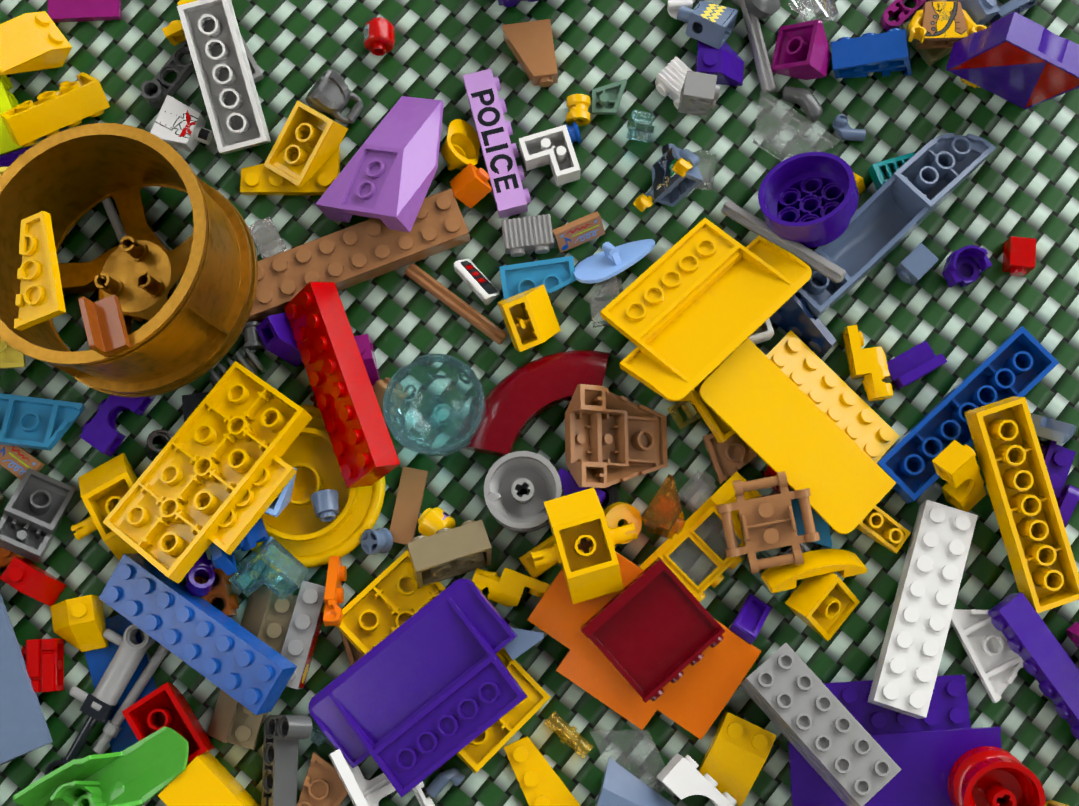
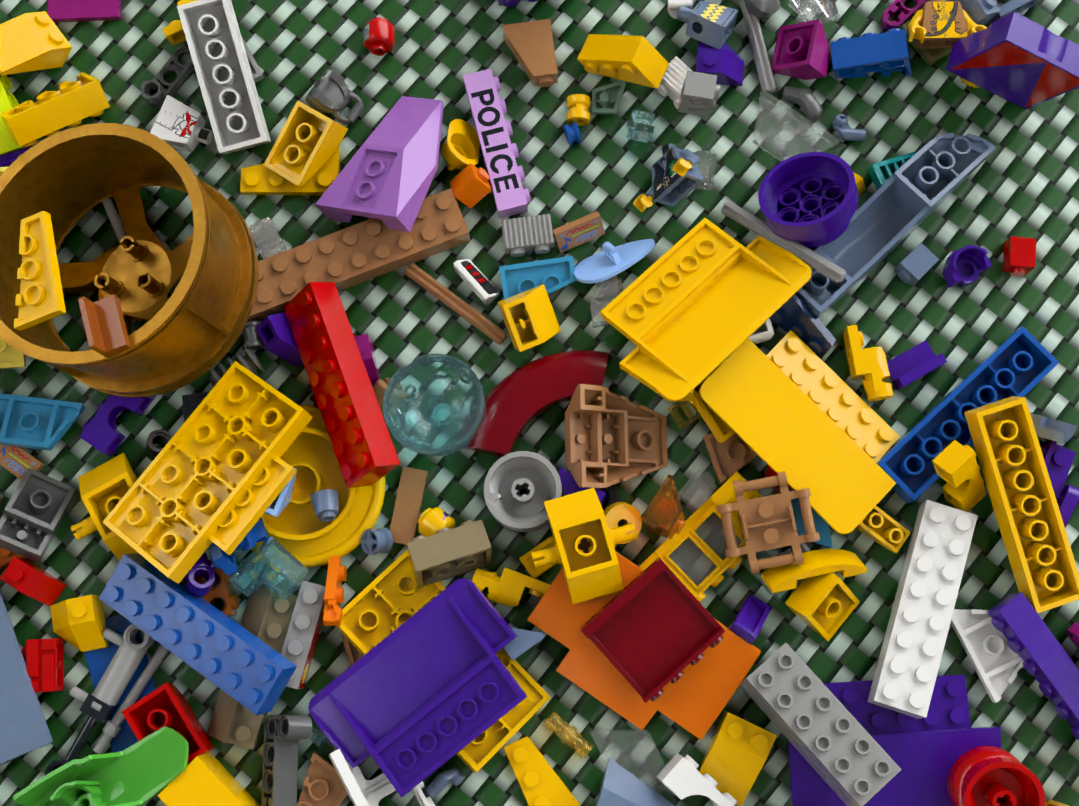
white brick [519,125,581,186] -> none
none -> yellow wedge [577,34,669,89]

